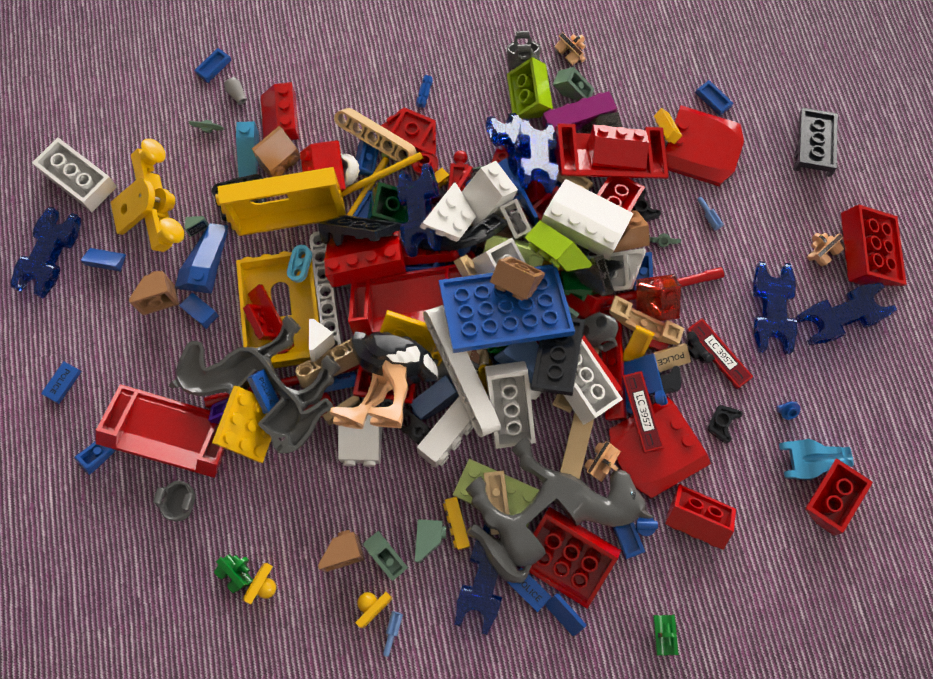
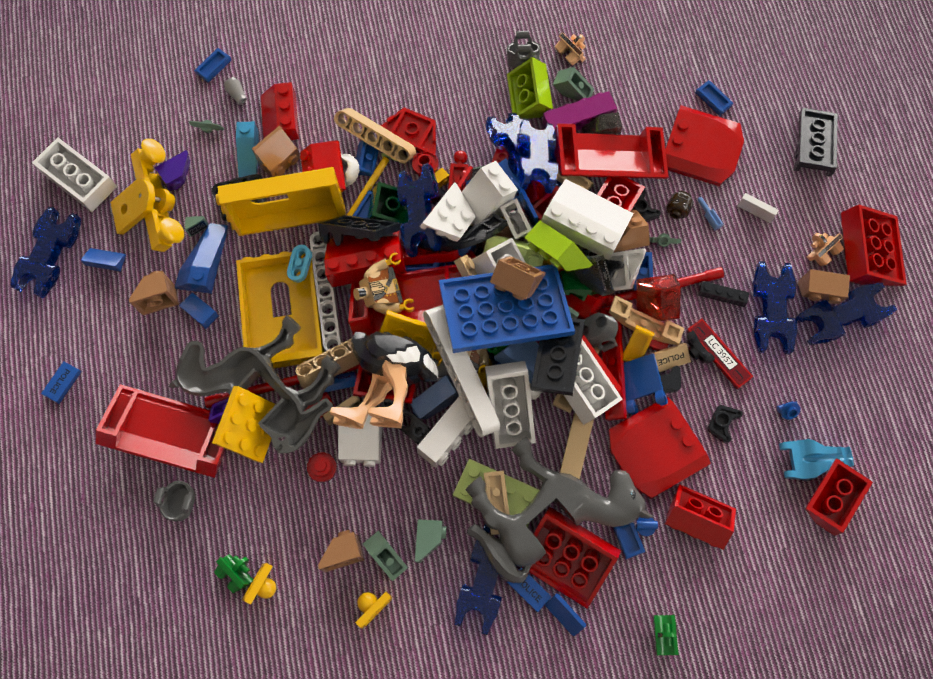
blue slope [74,441,116,475] -> none
red bracket [243,284,294,354] -> none
blue tile [247,369,279,414] -> none
white slope [309,319,335,362] -> none
yellow piece [342,152,423,197] -> none
medium blue axle [383,611,403,657] -> none
blue axle [416,75,433,108] -> none
yellow piece [443,496,470,551] -> none
light nougat hips [584,441,621,482] -> none
red slope [588,125,649,171] -> none
tile [622,371,664,453] -> none
yellow piece [654,108,682,144] -> none
none -> dark purple slope [154,150,190,192]
none -> red plate [307,452,337,482]
none -> torso [353,253,415,315]
none -> dark brown head [666,191,694,219]
none -> black piece [698,281,749,307]
none -> white tile [738,193,779,223]
none -> medium nougat slope [798,269,850,304]

